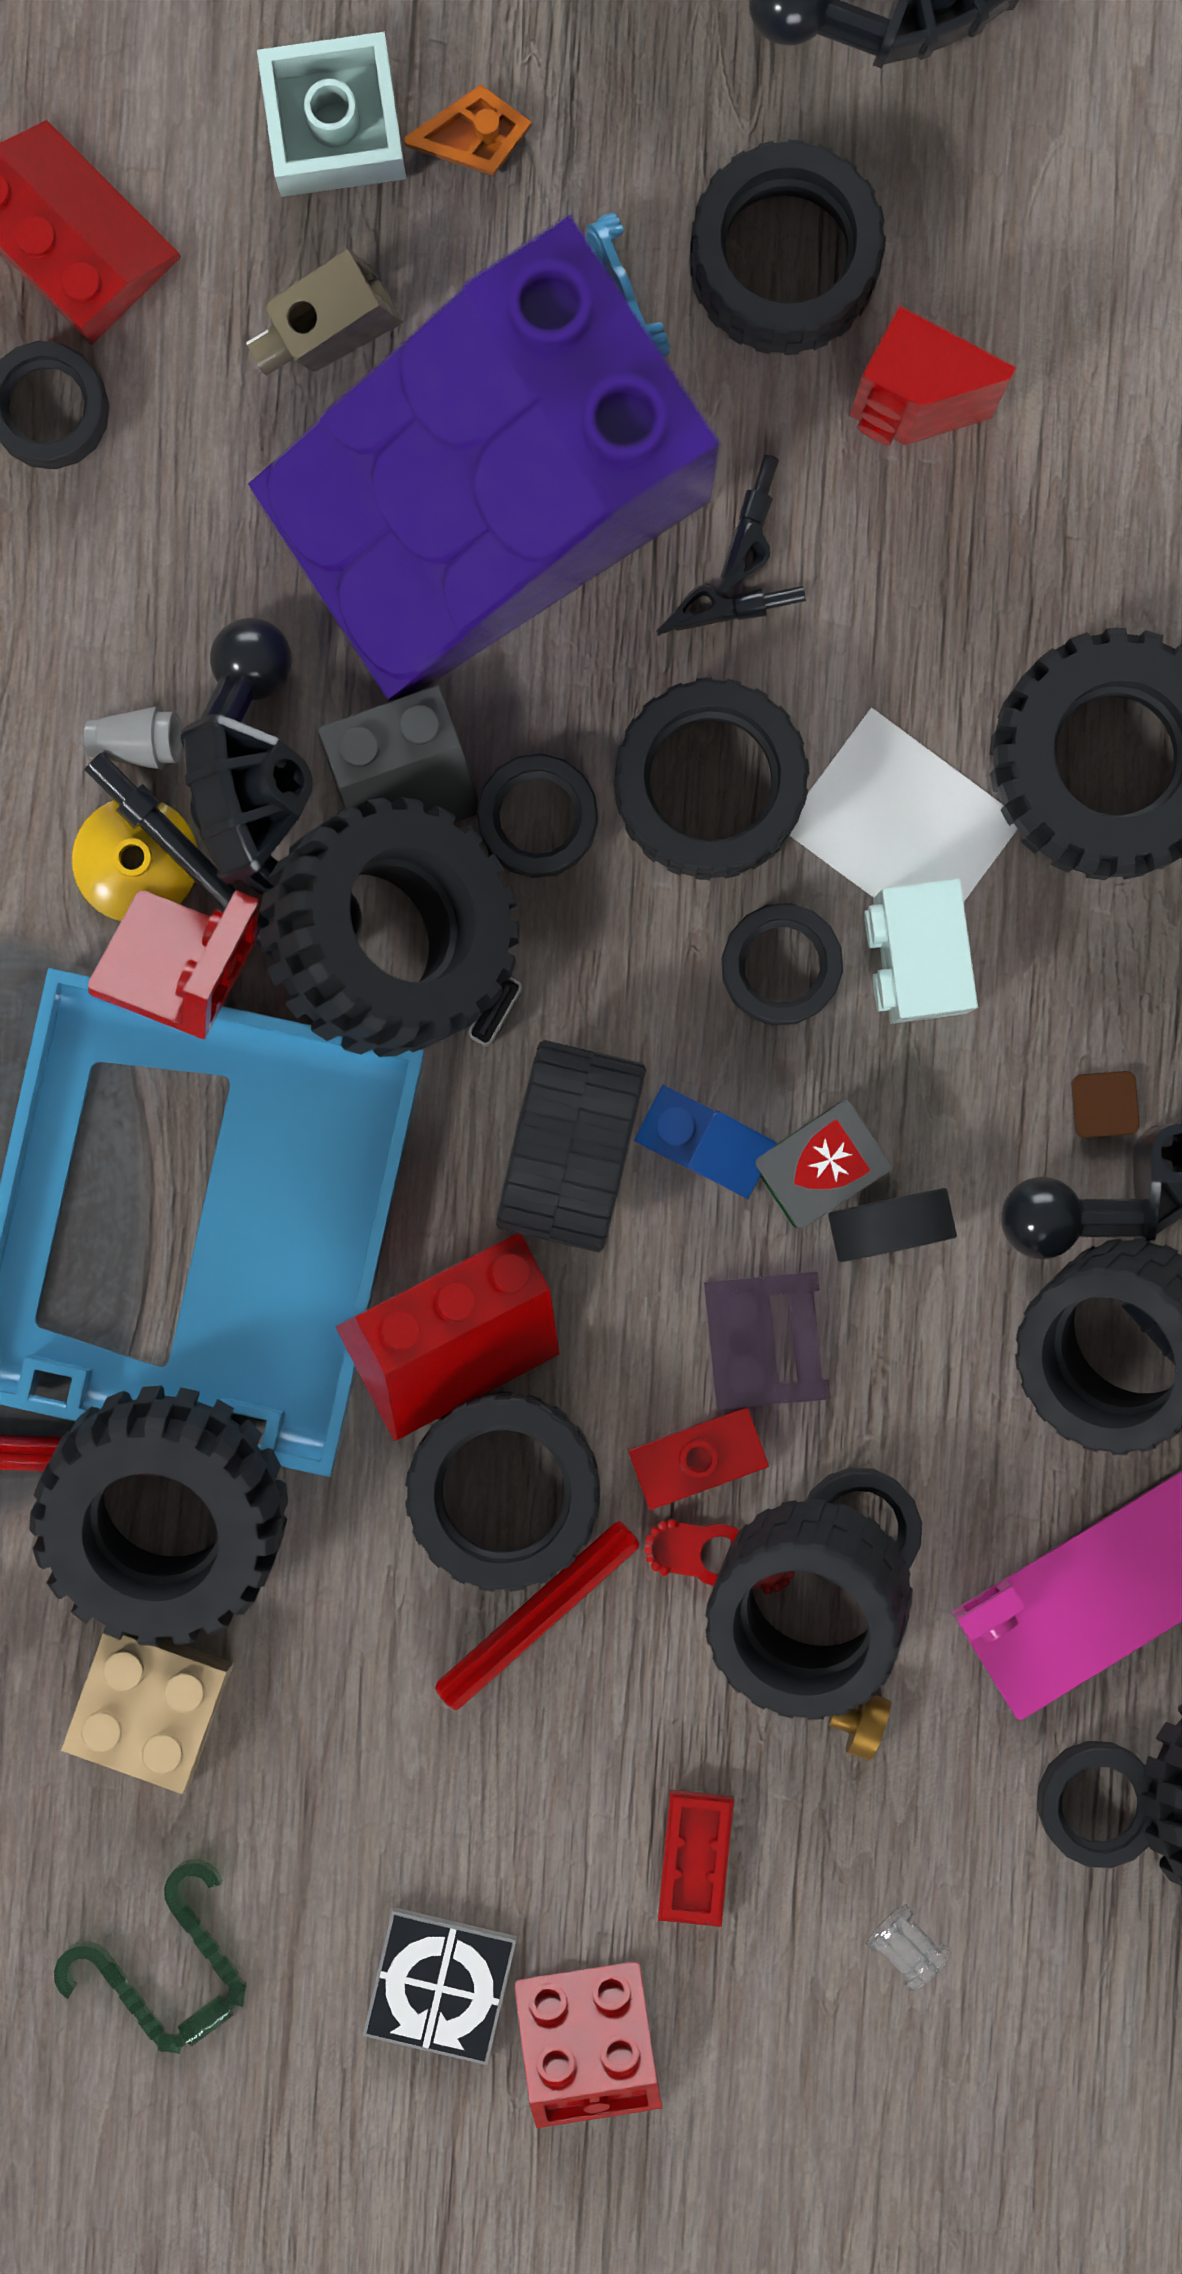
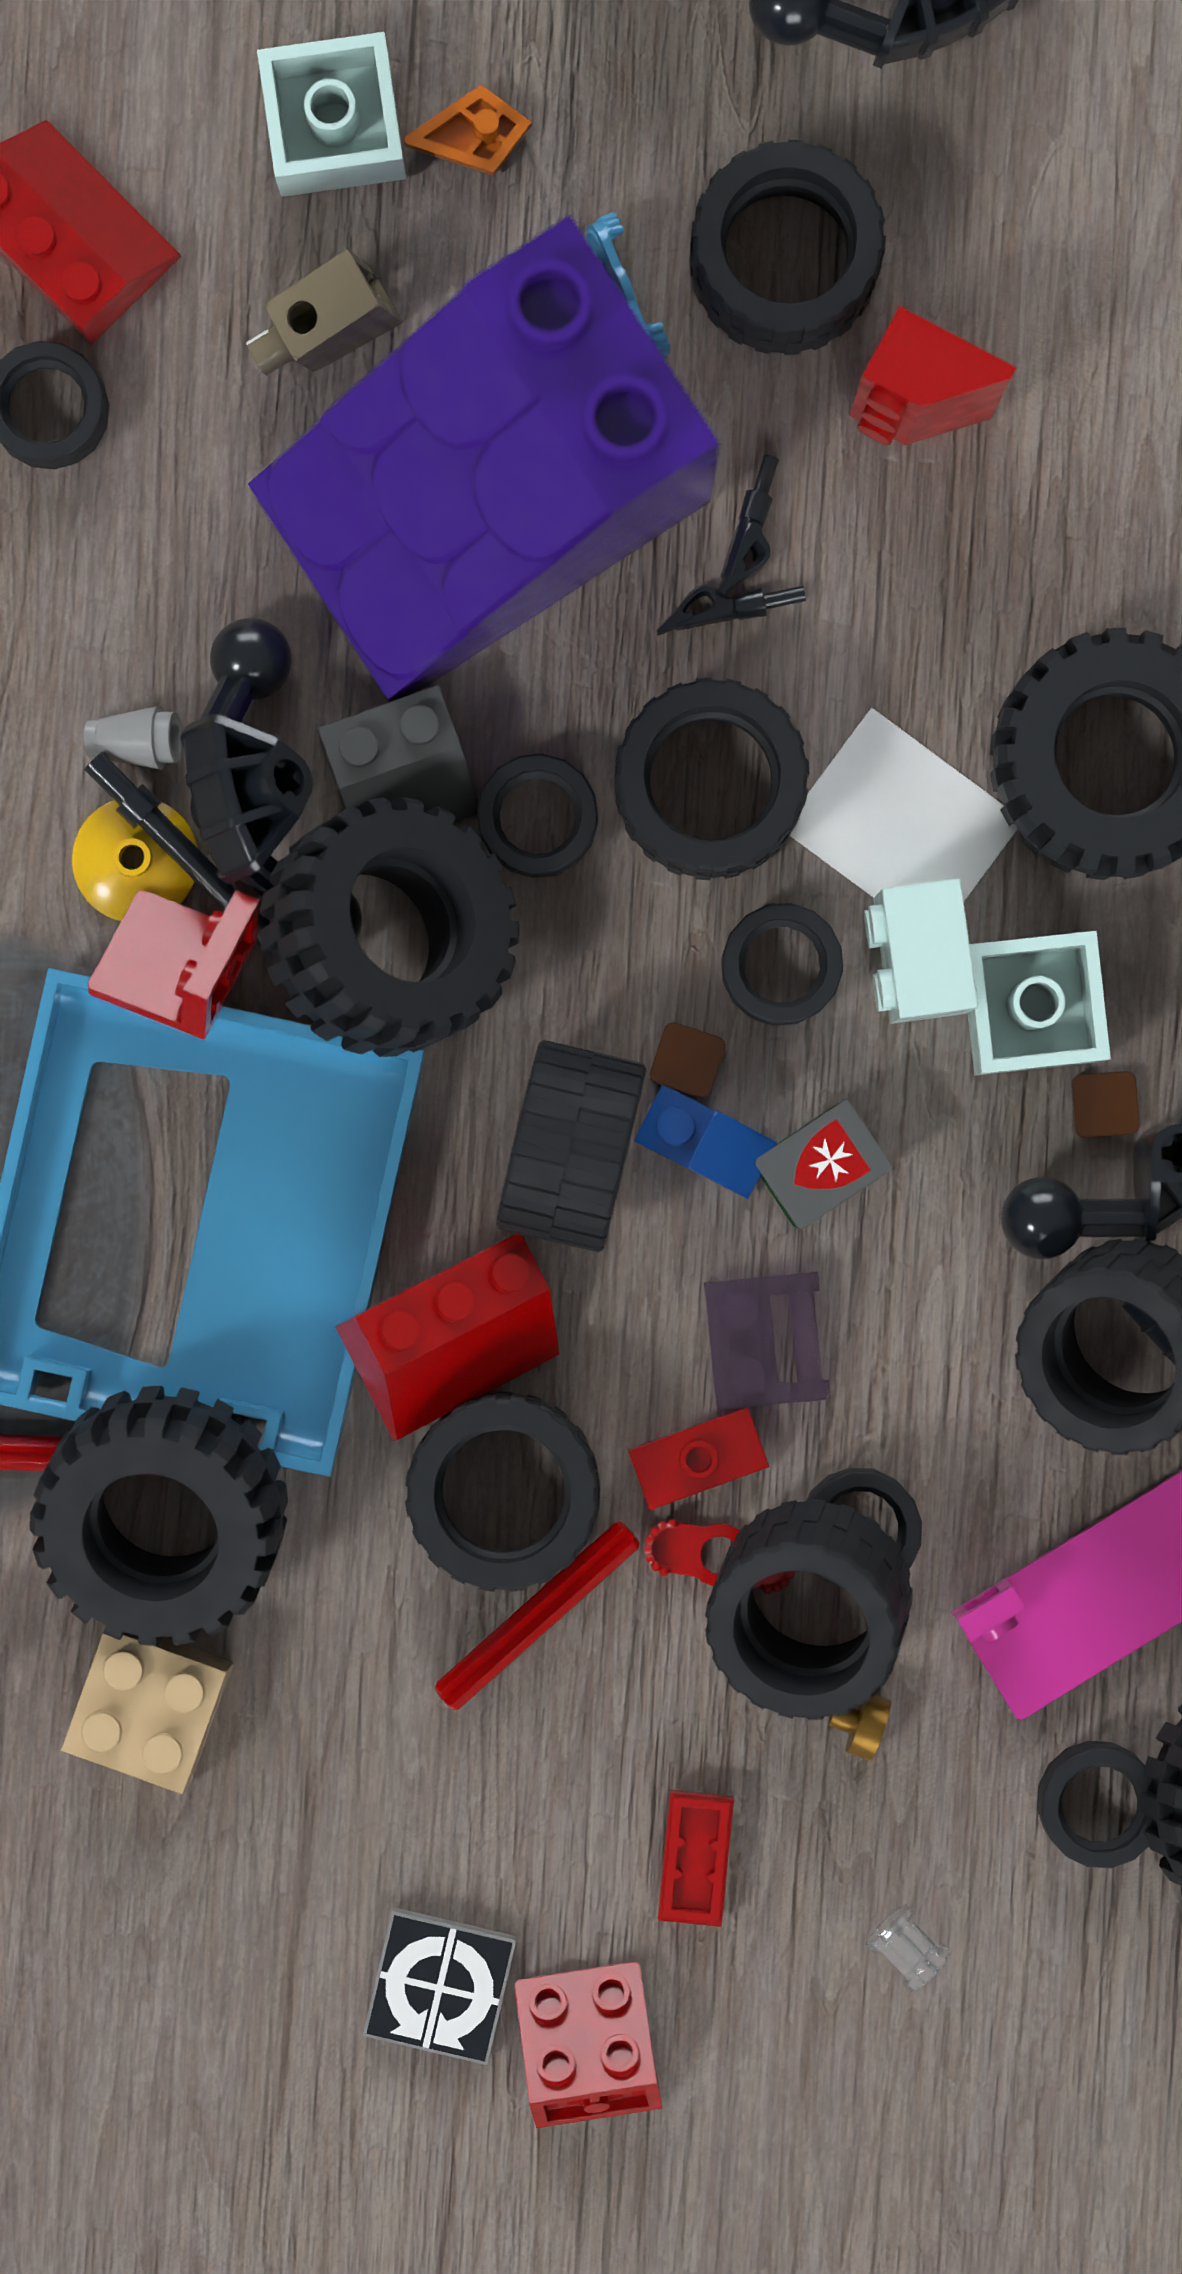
clear green piece [54,1859,247,2054] -> none
black piece [469,977,522,1047] -> none
black tyre [828,1188,957,1262] -> none
none -> reddish brown piece [650,1022,725,1098]
none -> light aqua brick [968,931,1111,1076]

